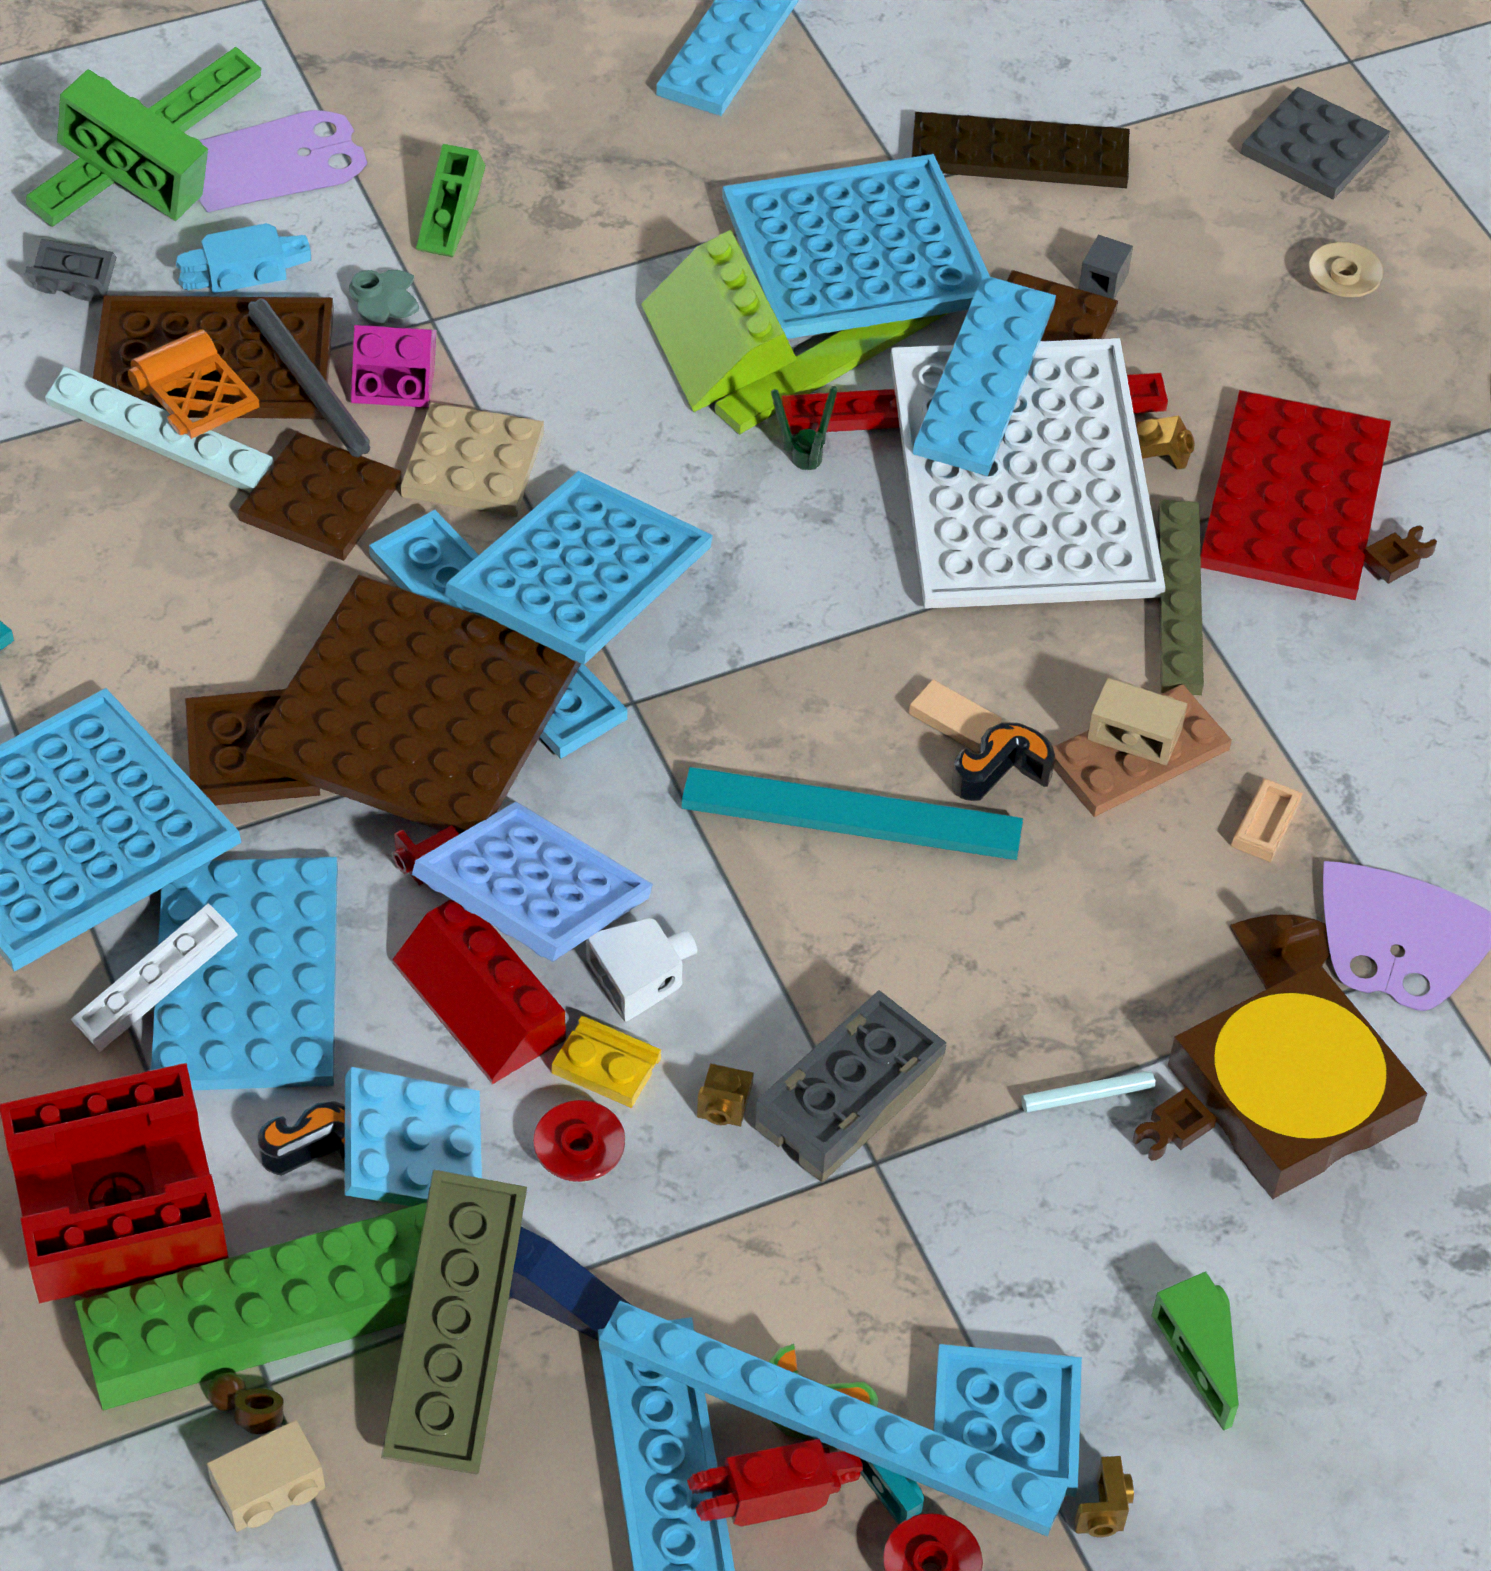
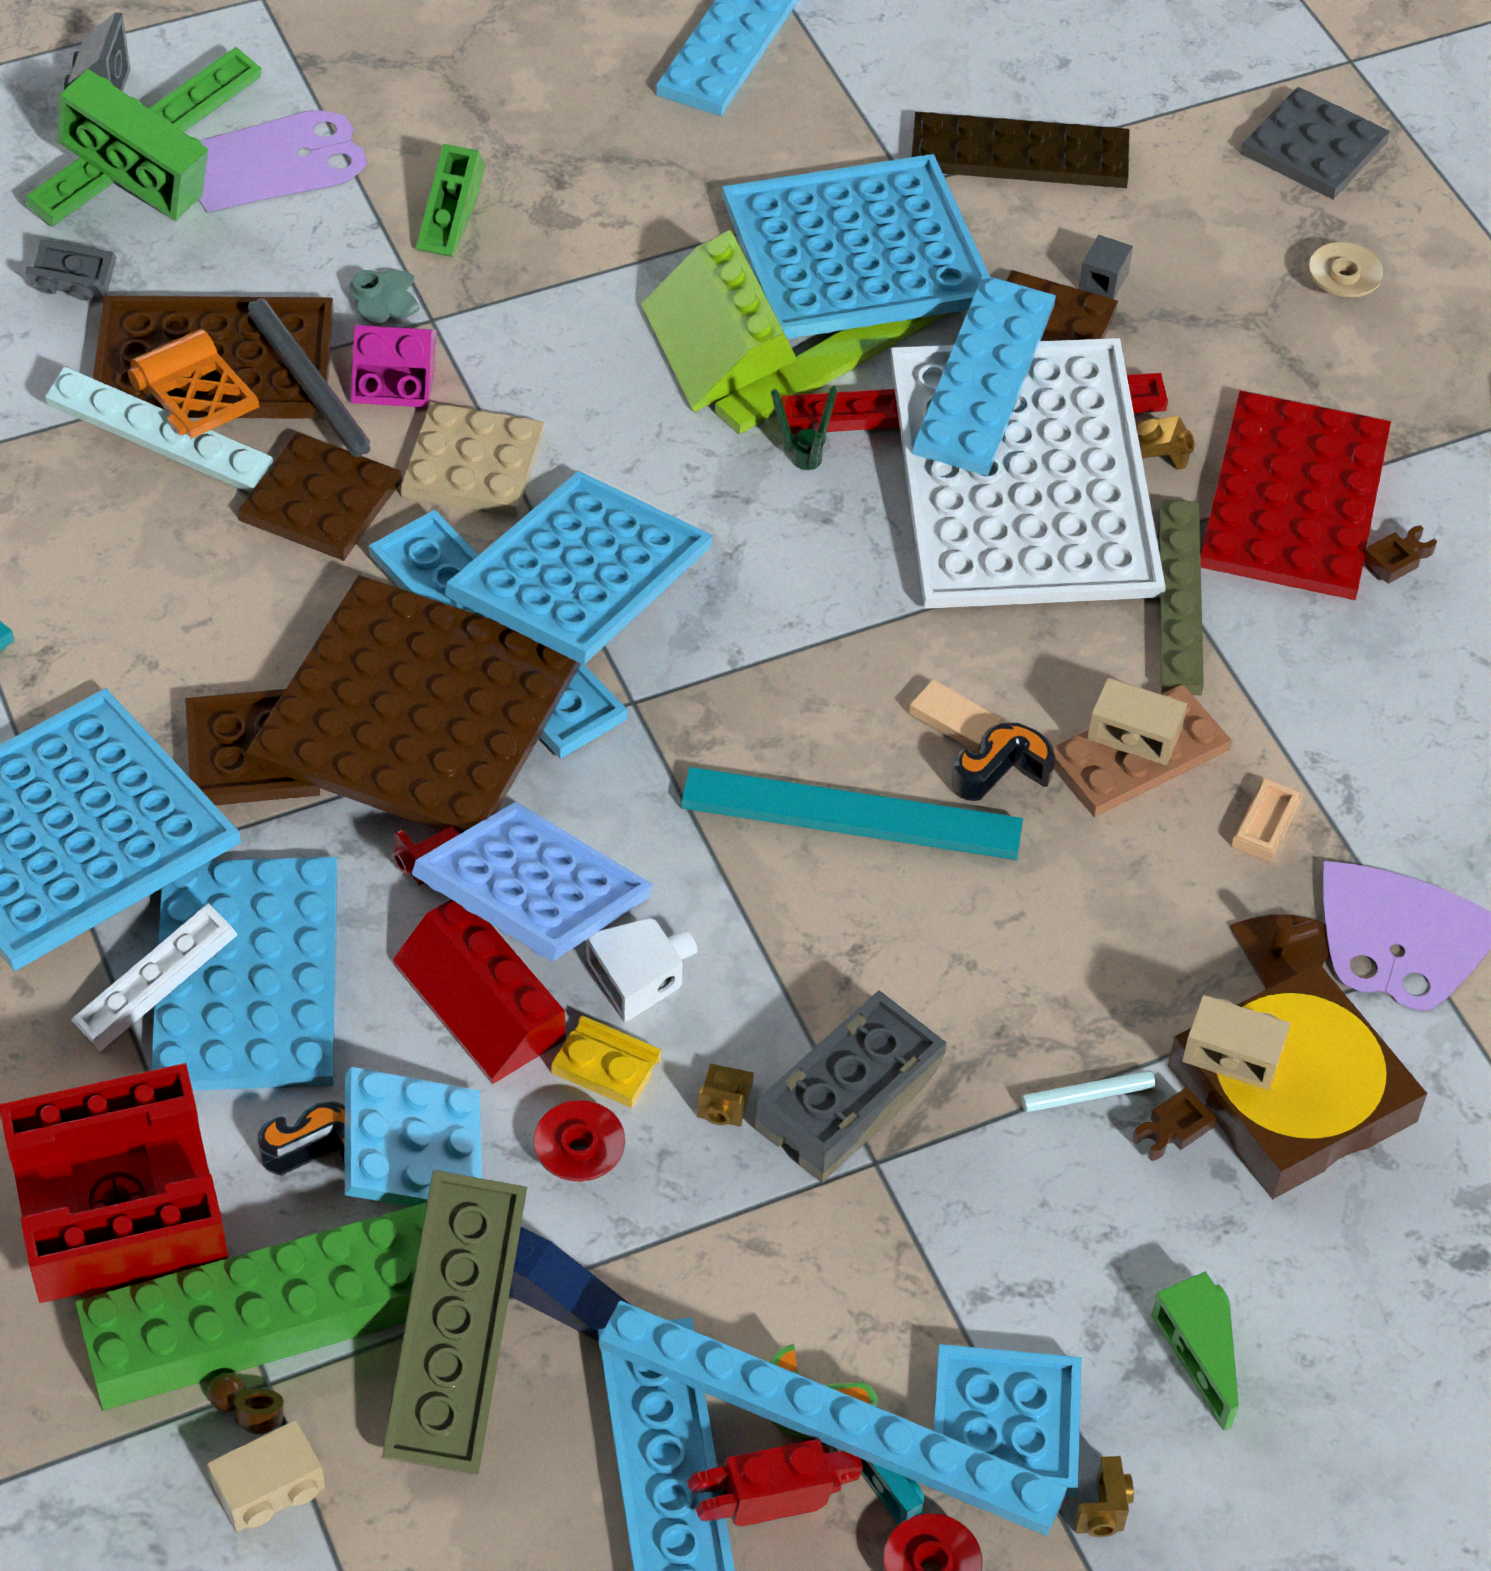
medium azure hinge [176,223,311,294] -> none
none -> dark grey slope [64,12,131,92]
none -> tan brick [1182,995,1291,1090]

